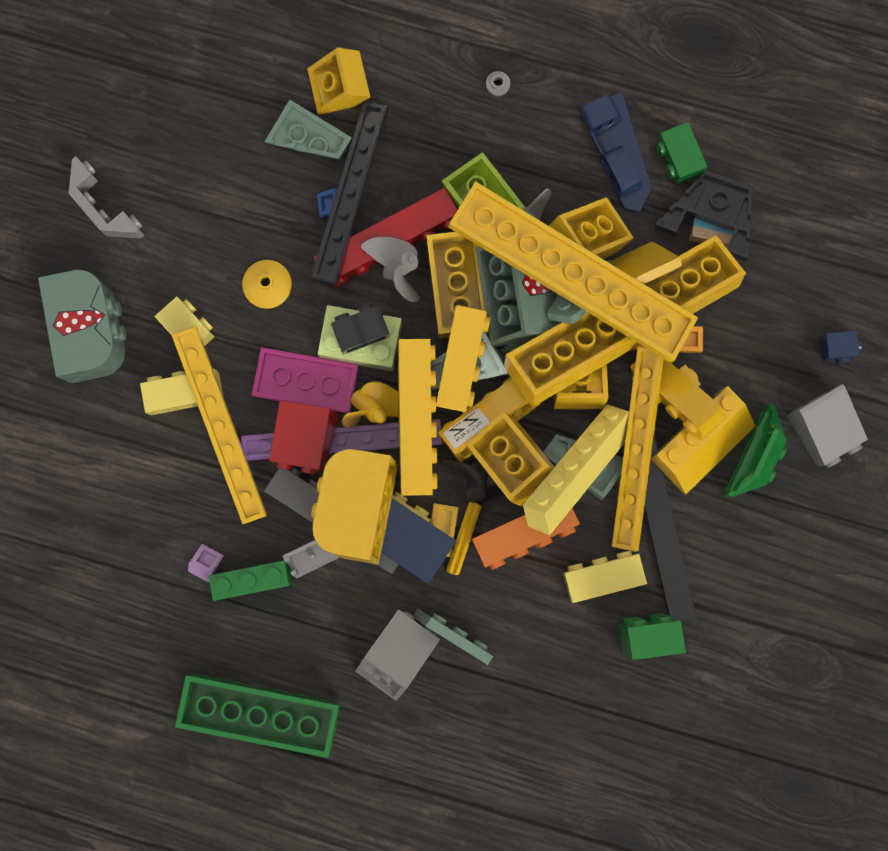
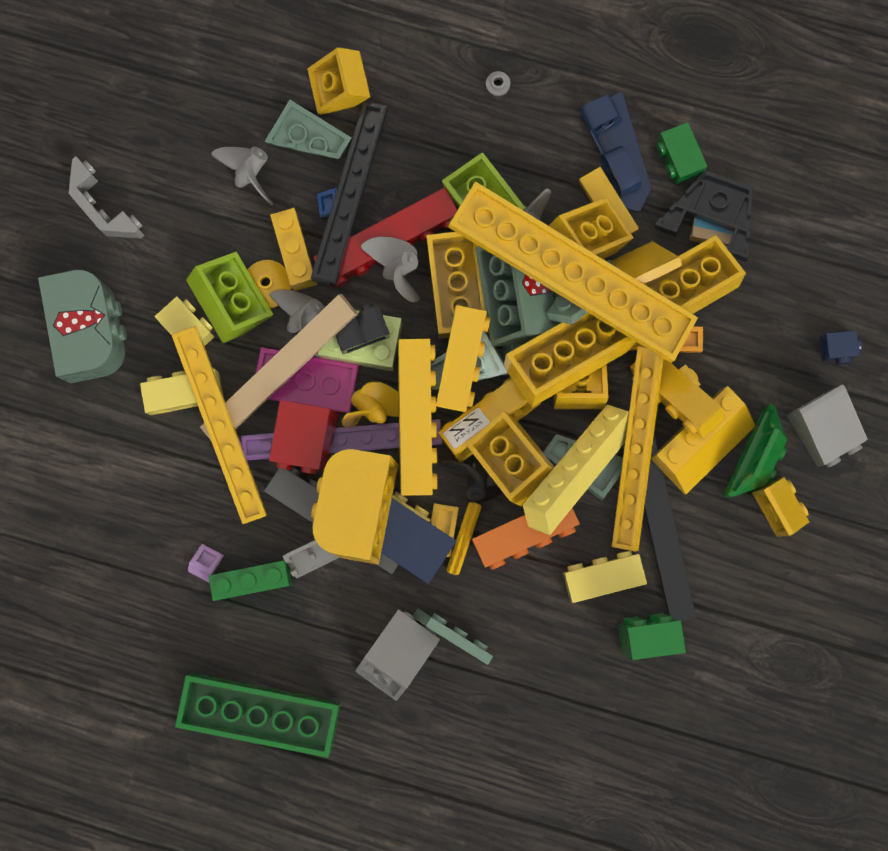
none -> lime slope [186,252,273,343]
none -> tan tile [200,294,358,440]
none -> light grey piece [211,147,273,205]
none -> yellow brick [270,208,318,291]
none -> light grey piece [270,289,325,358]
none -> yellow tile [578,167,639,234]
none -> yellow slope [752,477,809,537]

